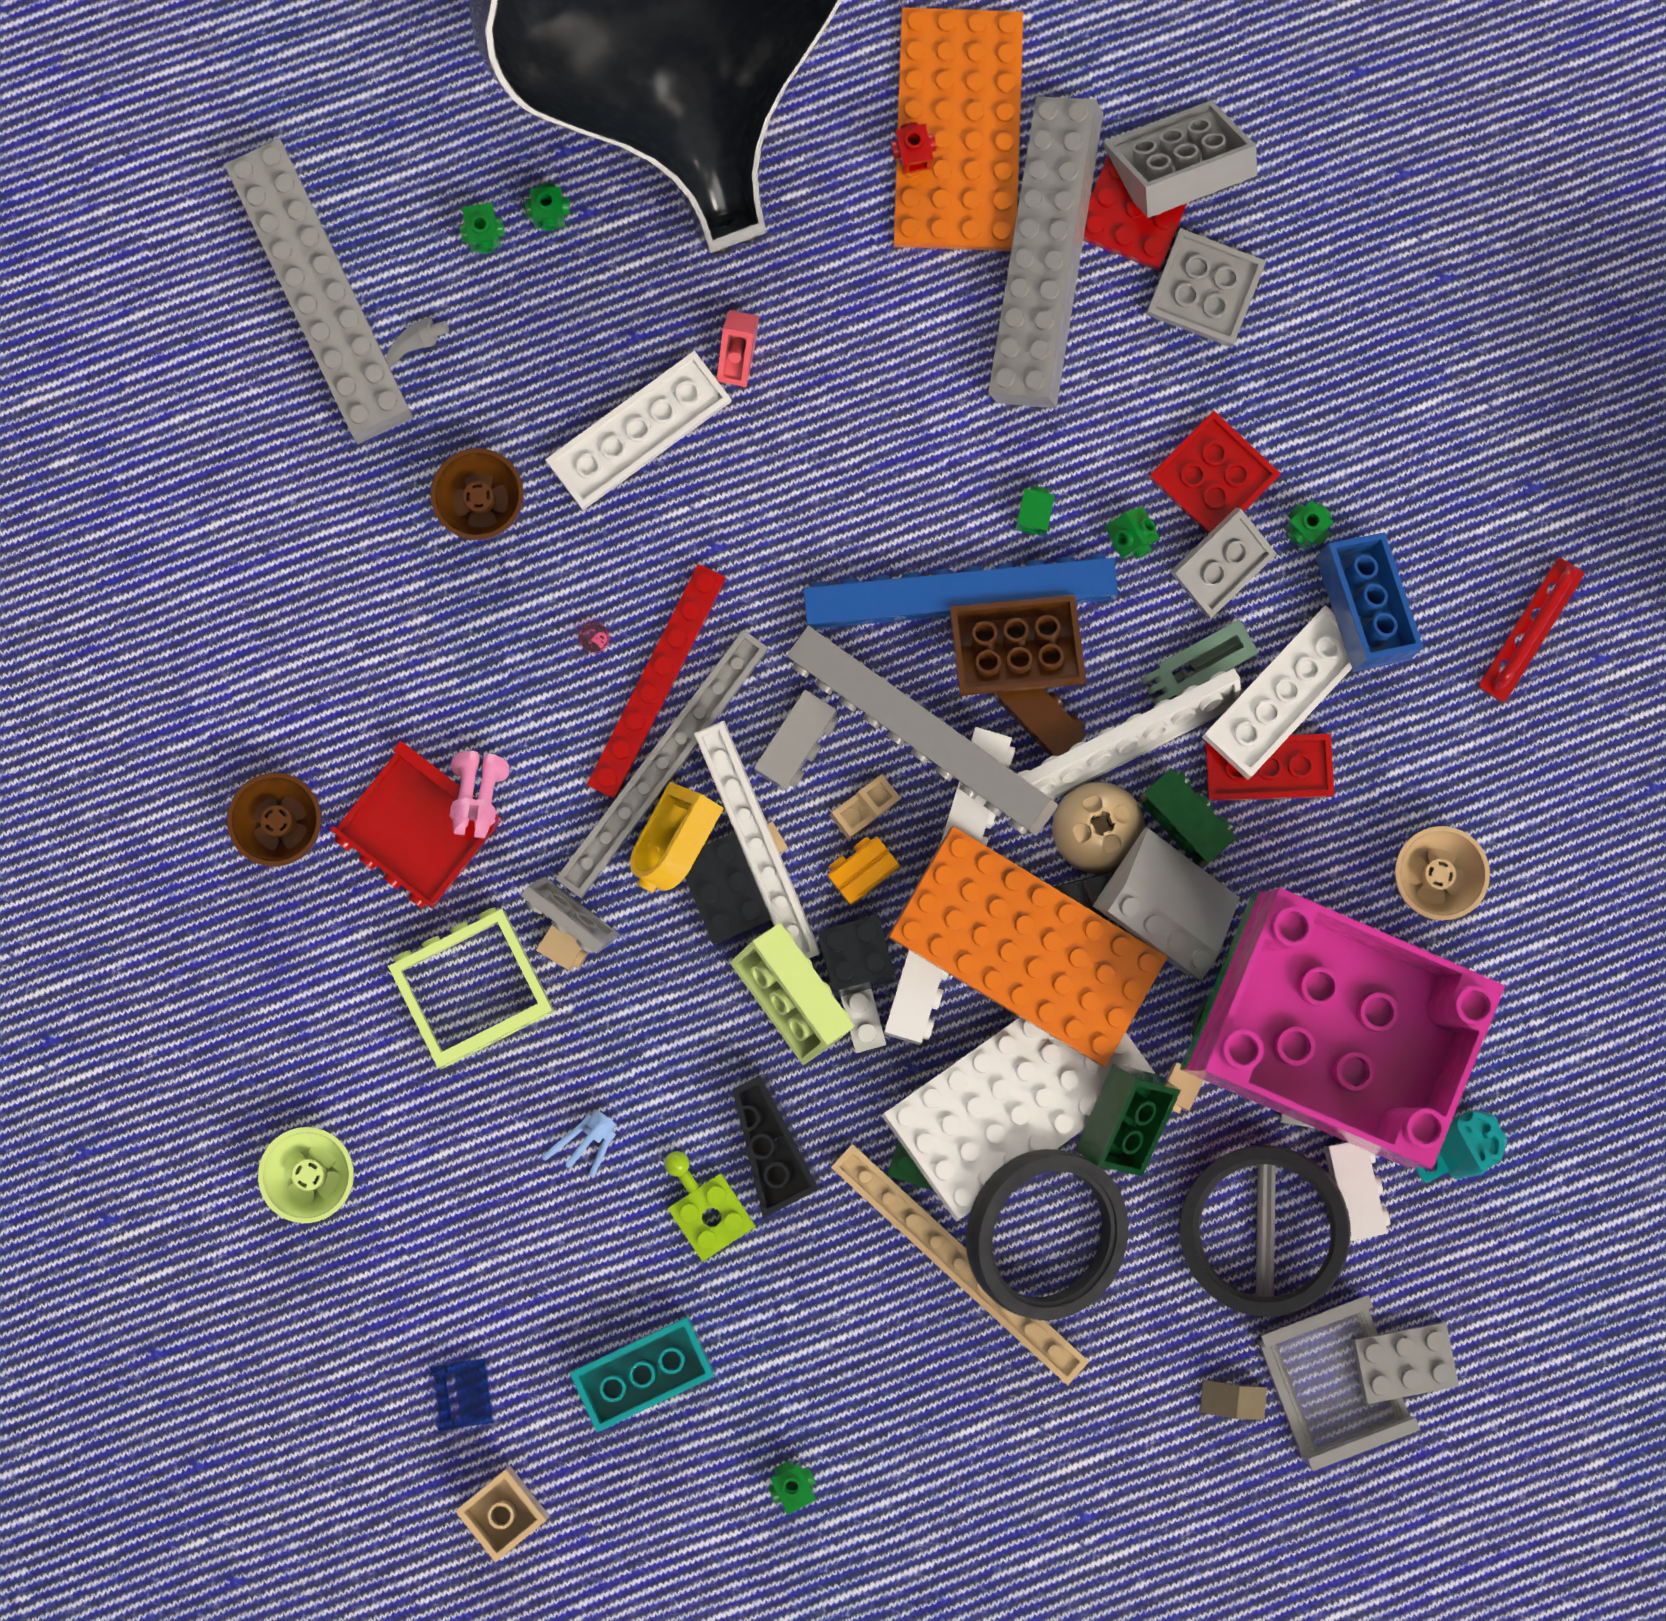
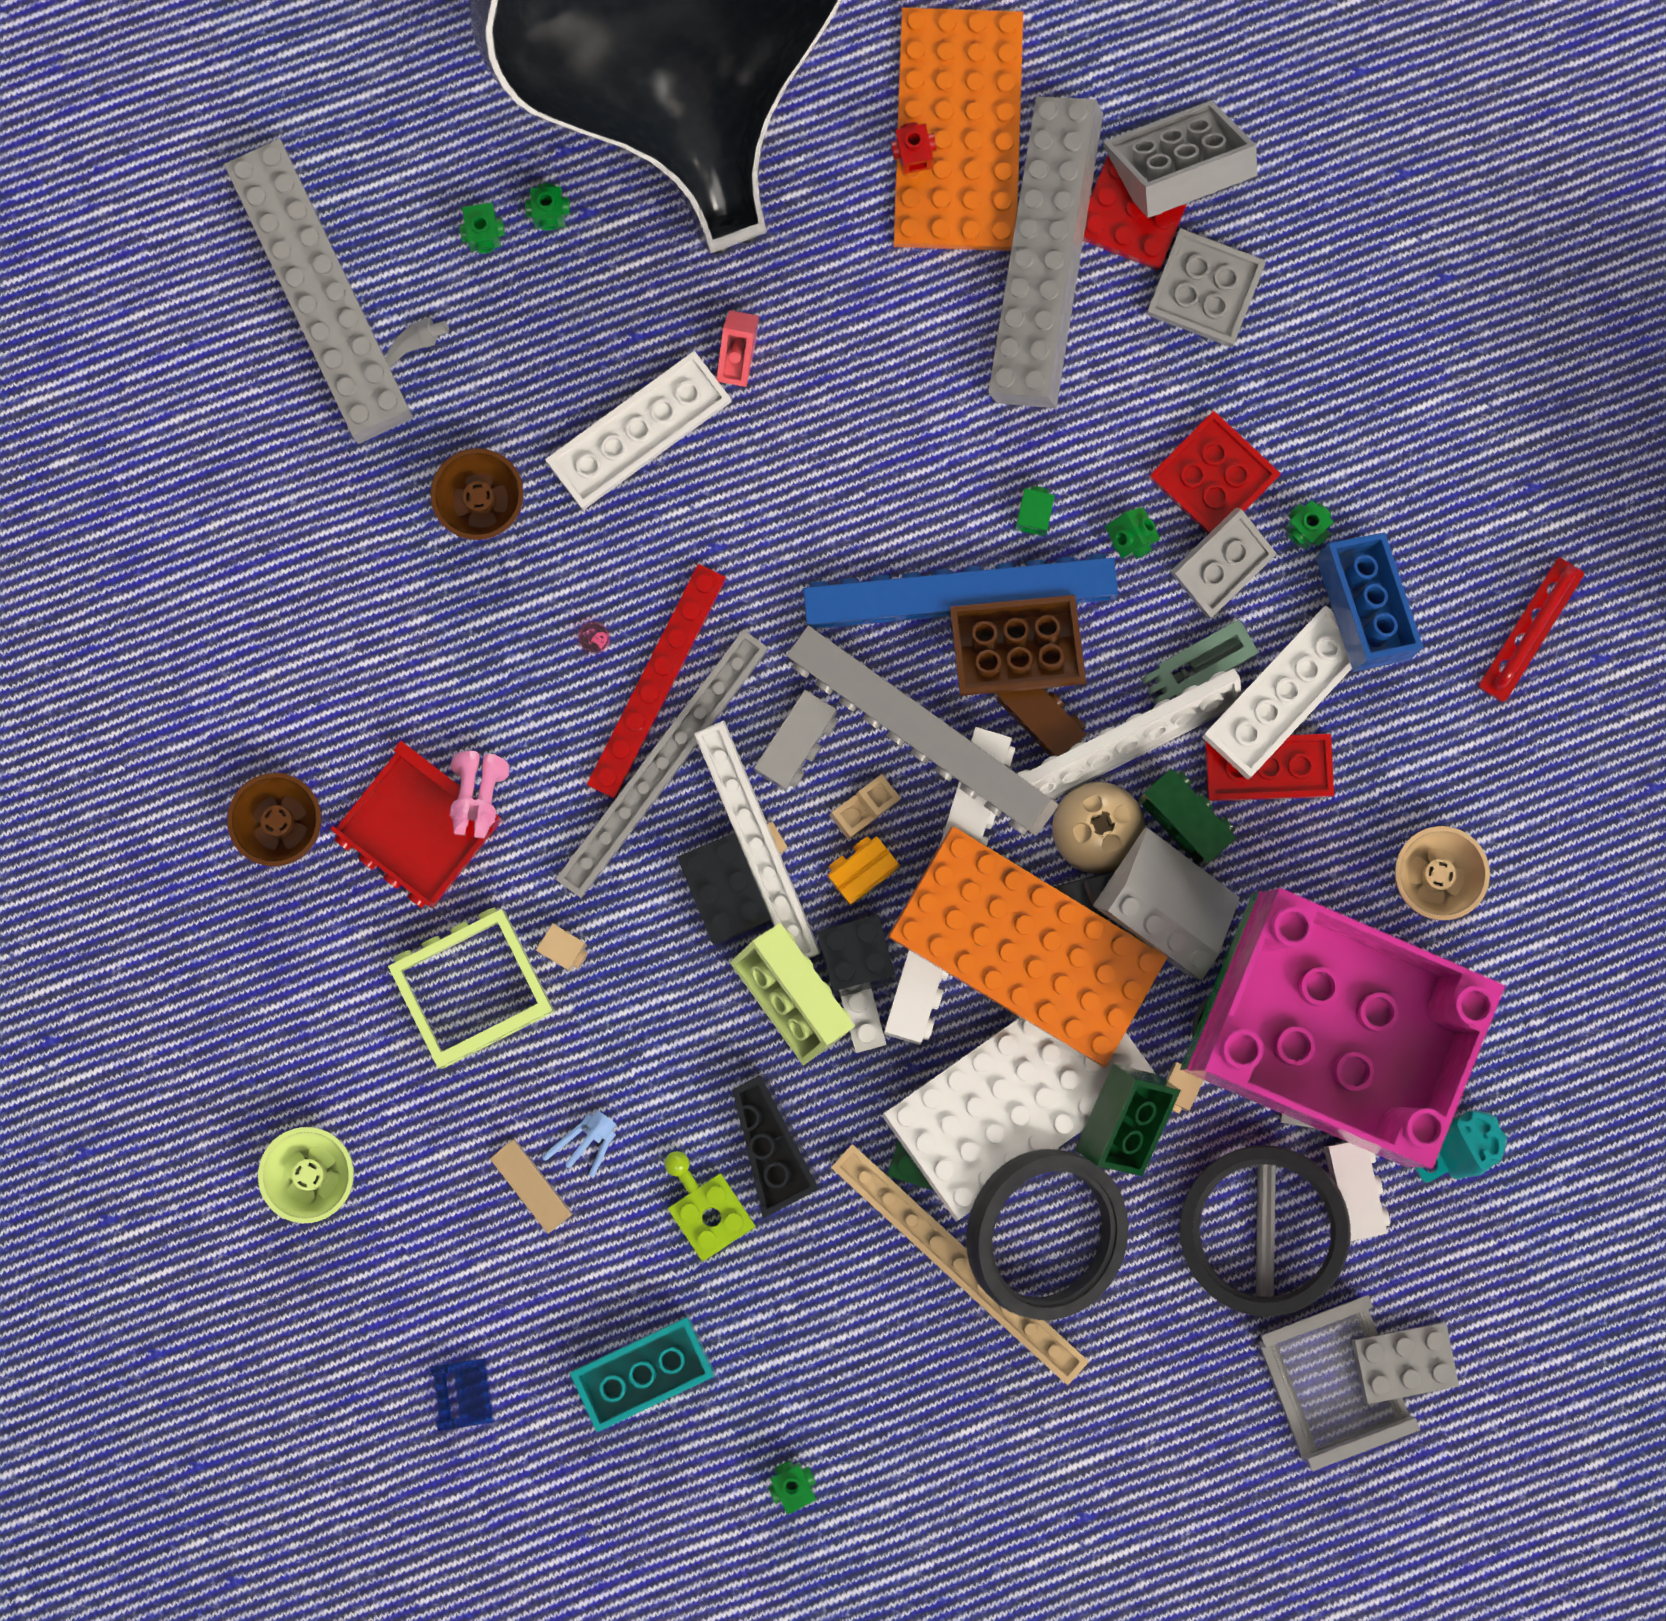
tan brick [455,1466,550,1563] -> none
light grey plate [521,877,619,954] -> none
yellow window [630,782,724,893] -> none
dark tan slope [1200,1380,1267,1420] -> none
none -> tan slope [490,1139,573,1234]

